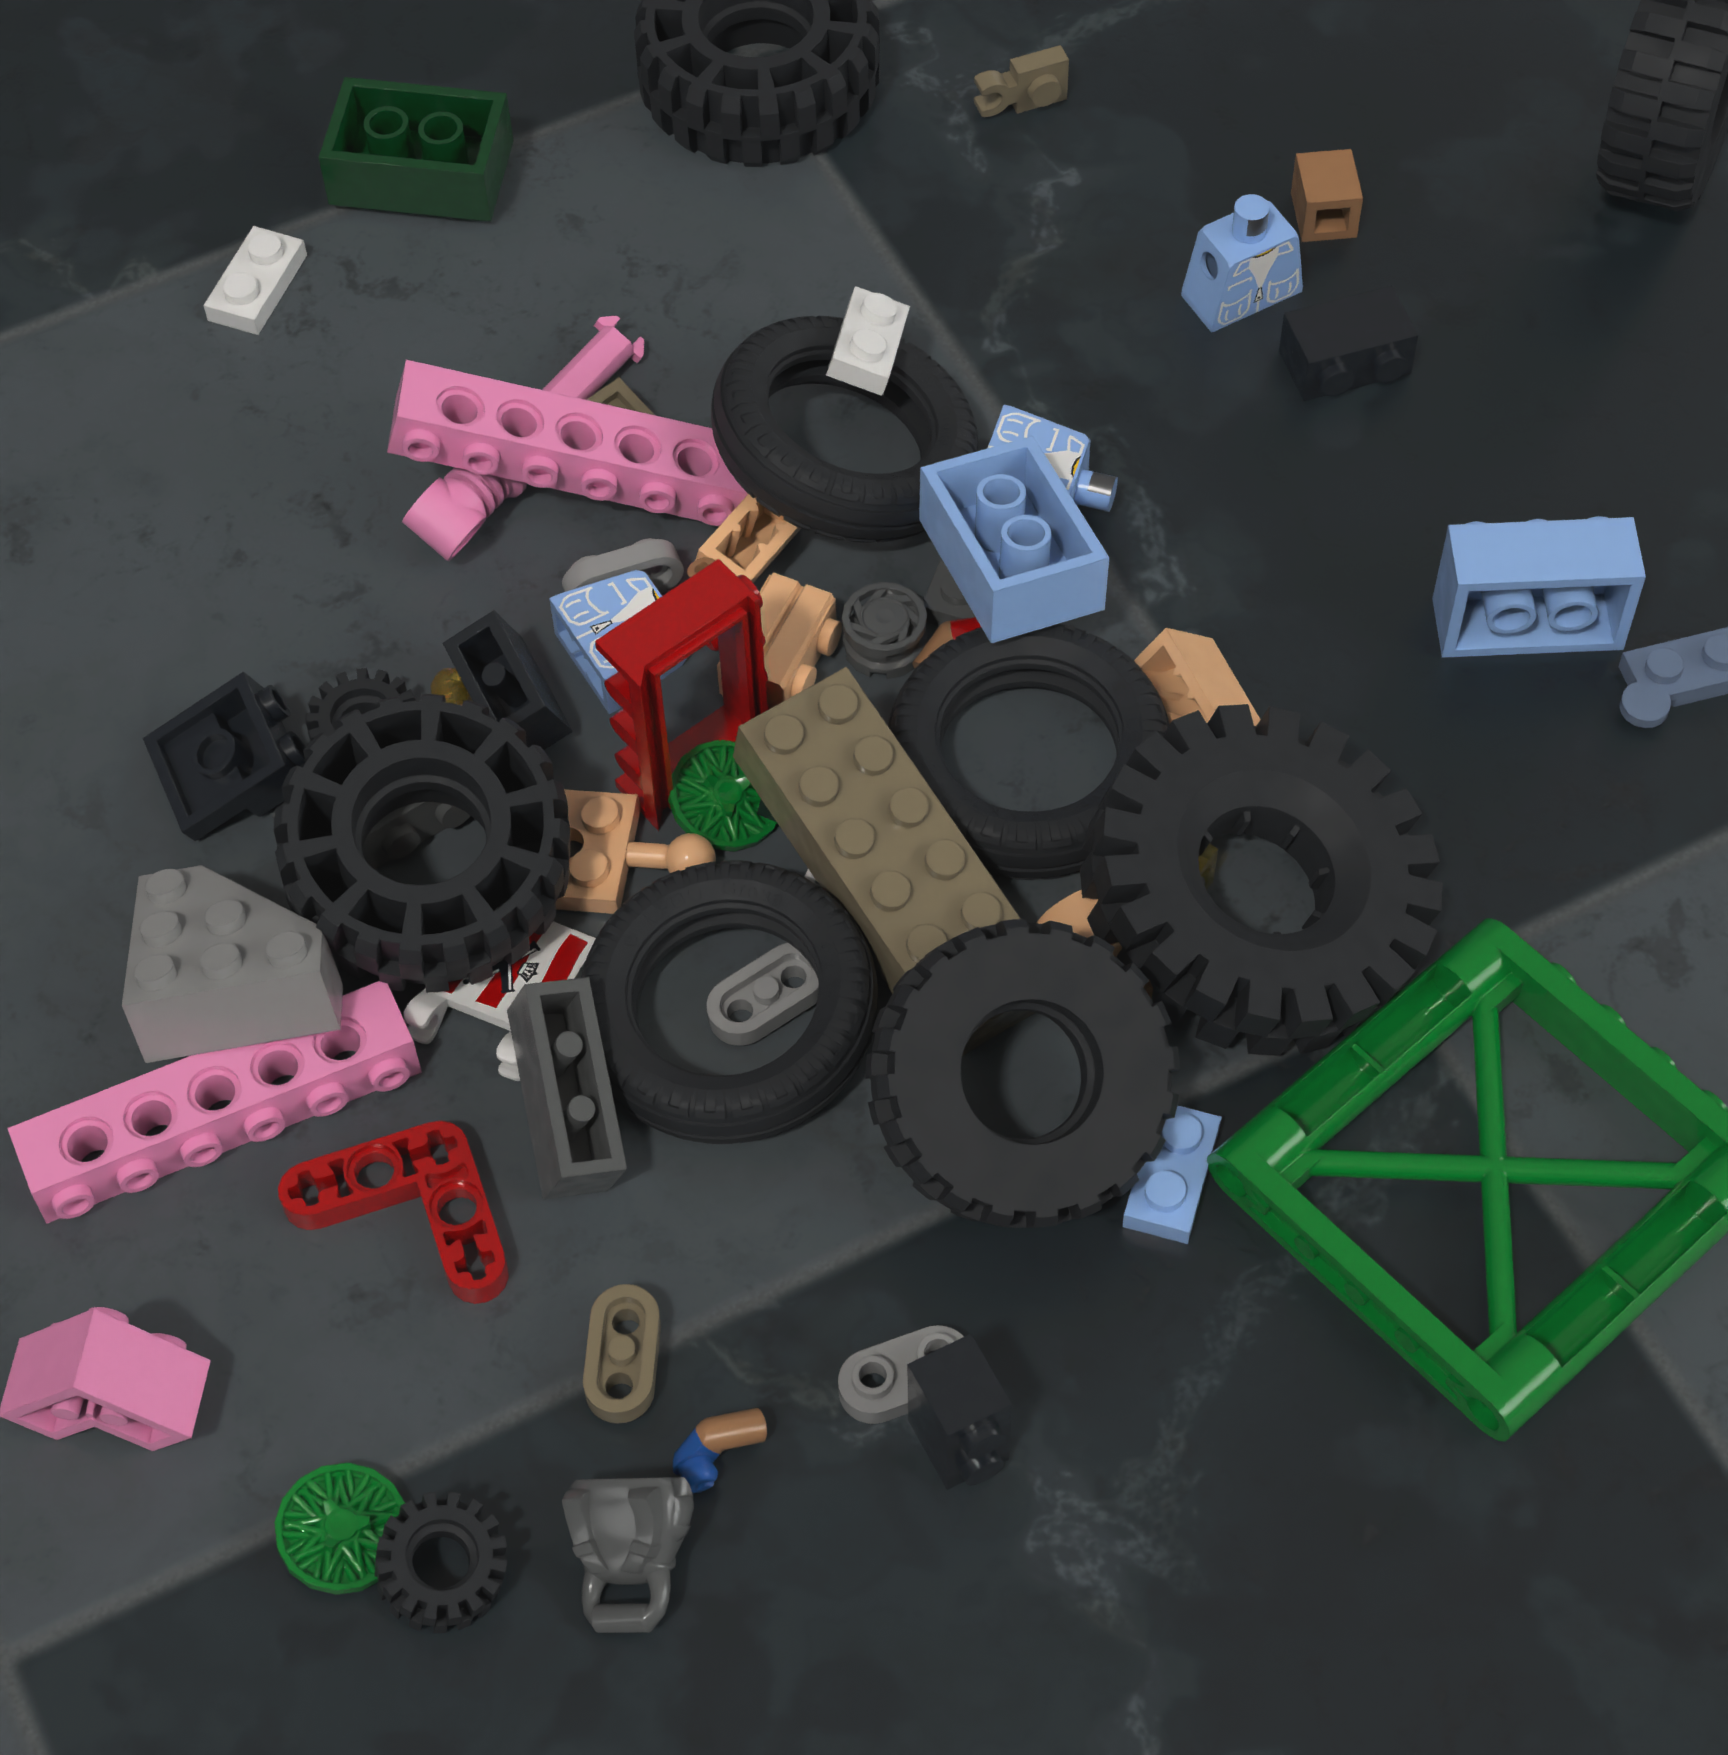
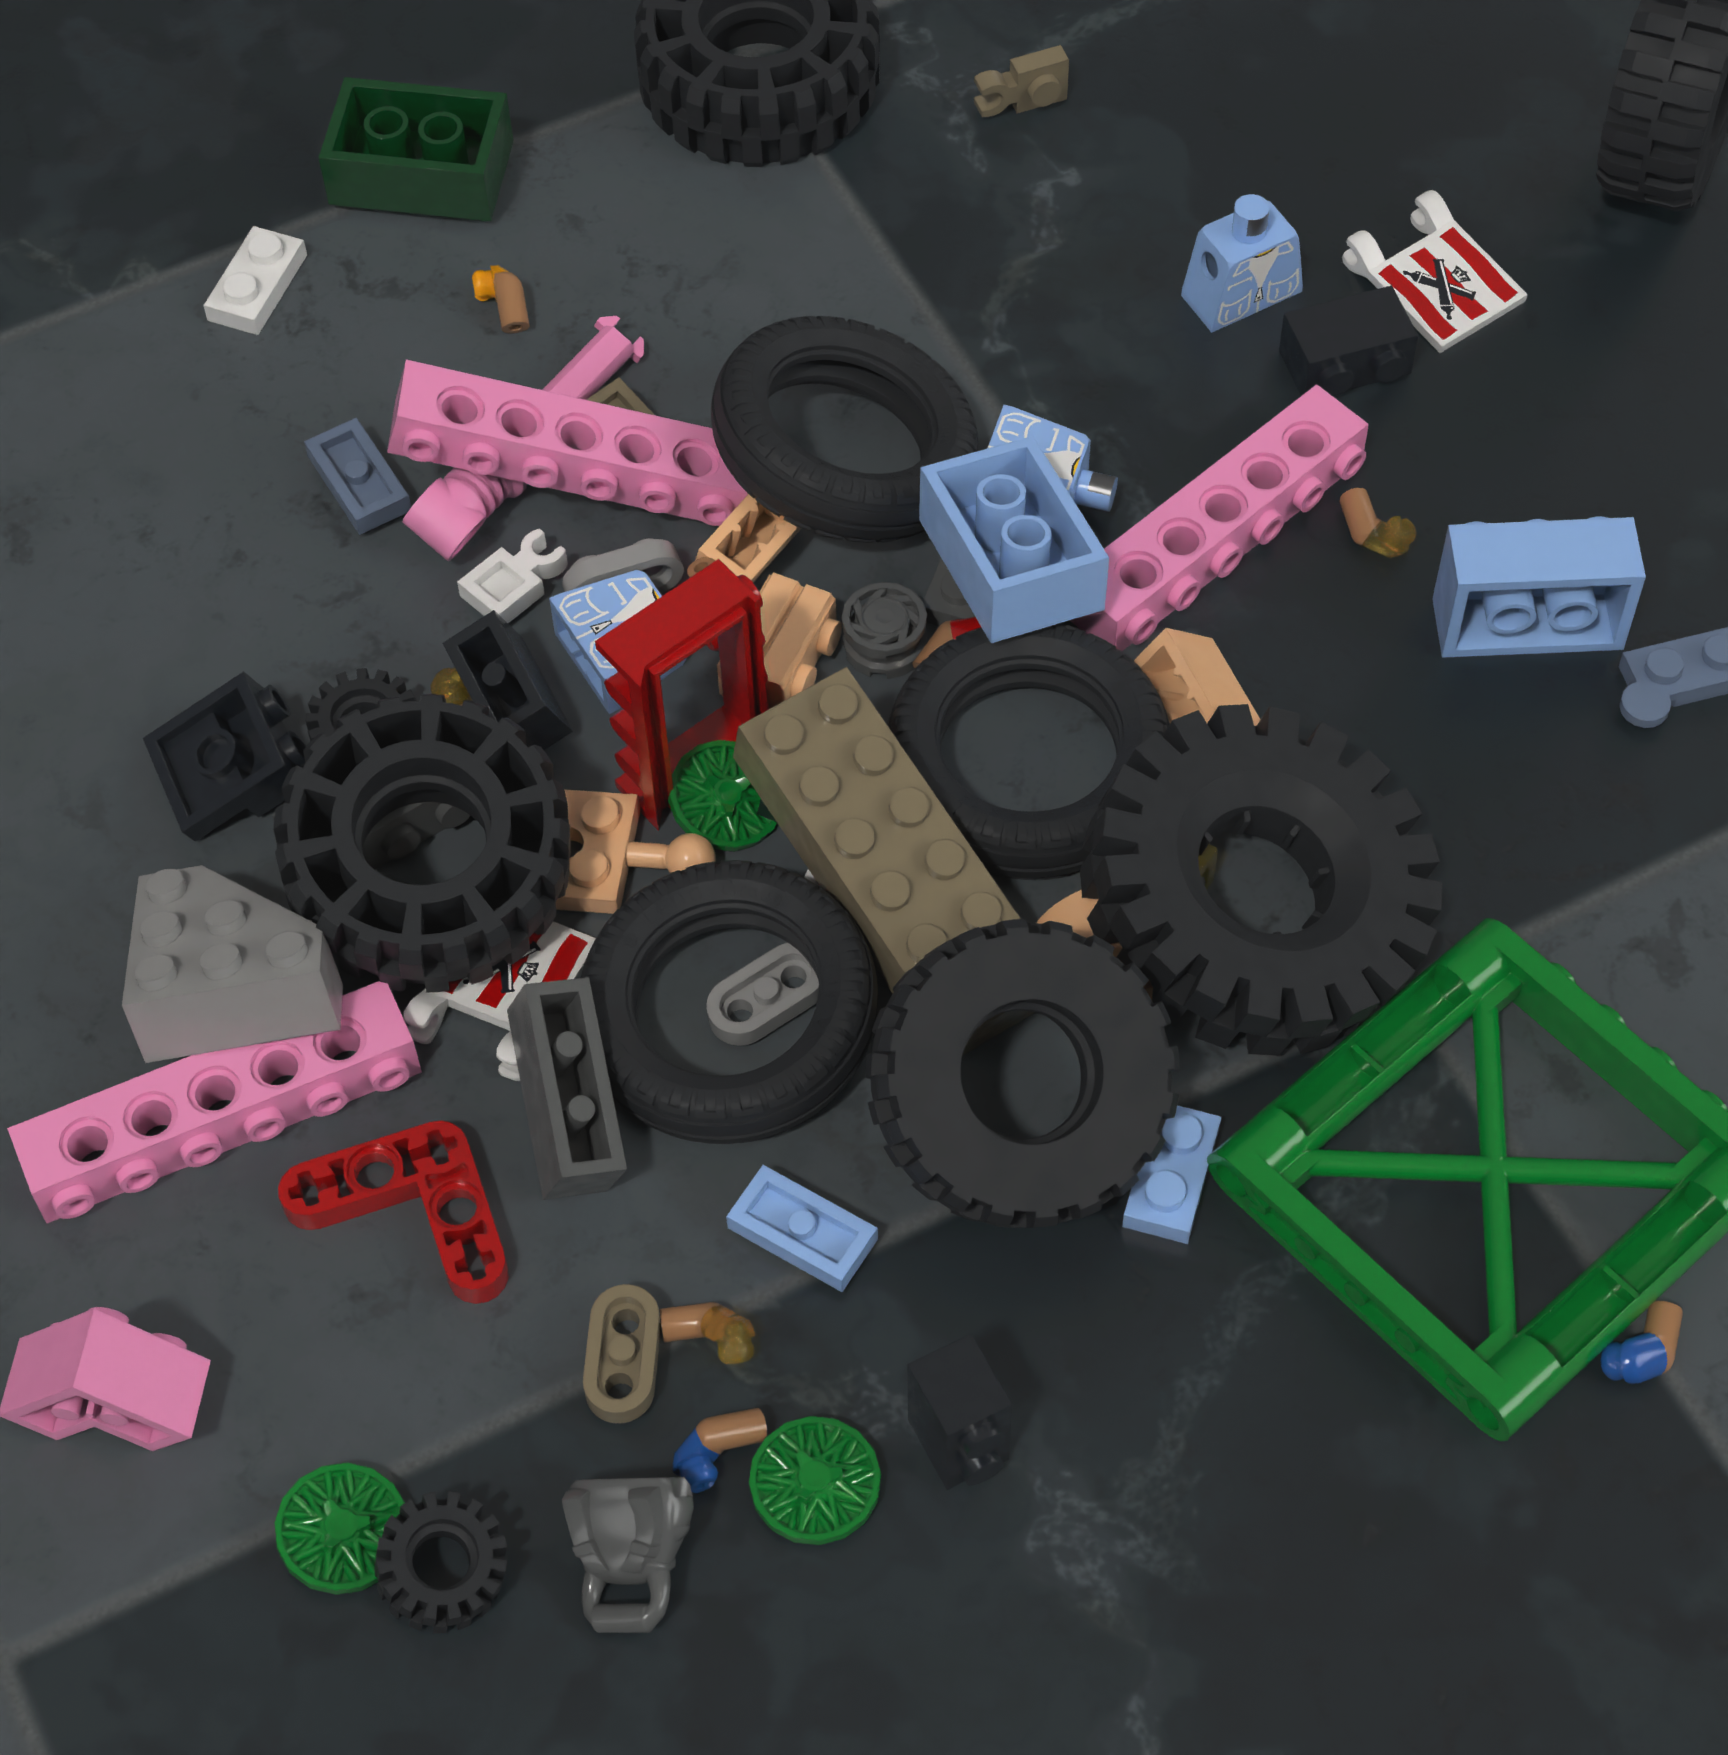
white plate [826,286,910,396] -> none
light grey plate [838,1325,964,1424] -> none
medium nougat brick [1291,149,1363,242] -> none
none -> sand blue plate [304,418,411,535]
none -> white plate [457,529,568,623]
none -> medium nougat arm [472,265,530,333]
none -> arm [660,1302,756,1364]
none -> light blue plate [726,1165,878,1292]
none -> green wheel [749,1416,881,1545]
none -> bright pink brick [1069,384,1369,651]
none -> arm [1339,488,1416,558]
none -> white flag [1342,190,1528,353]
none -> blue arm [1601,1301,1683,1384]

